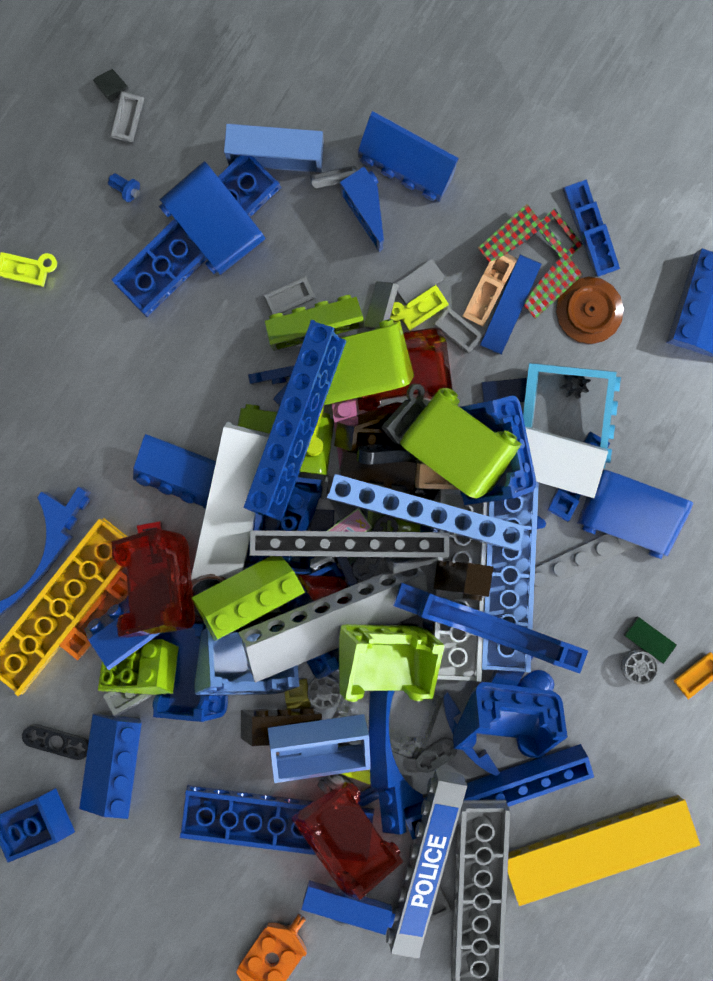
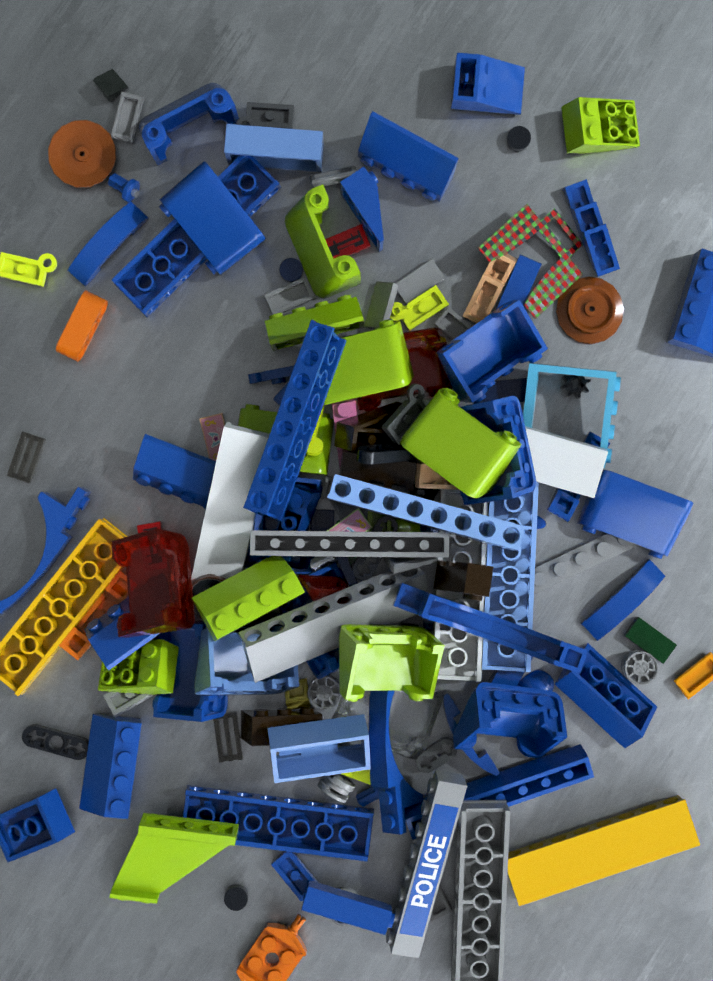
clear red windscreen [292,782,403,900] -> none
none -> clear smoke tile [7,431,46,484]
none -> dark orange piece [48,120,116,188]
none -> orange beam [56,290,108,362]
none -> blue slope [68,202,149,287]
none -> lime piece [109,813,239,904]
none -> blue windscreen [139,83,239,166]
none -> bright pink tile [199,413,225,461]
none -> clear smoke tile [213,711,243,763]
none -> black tile [224,885,248,911]
none -> dark grey hinge [236,102,294,129]
none -> blue plate [271,851,319,901]
none -> dark blue tile [279,258,303,283]
none -> lime windscreen [285,184,361,299]
none -> red tile [325,224,371,259]
none -> blue windscreen [437,299,548,403]
none -> blue slope [451,53,525,115]
none -> black tile [507,126,531,152]
none -> blue slope [555,643,657,749]
none -> lime slope [561,97,640,154]
none -> blue slope [581,559,665,641]

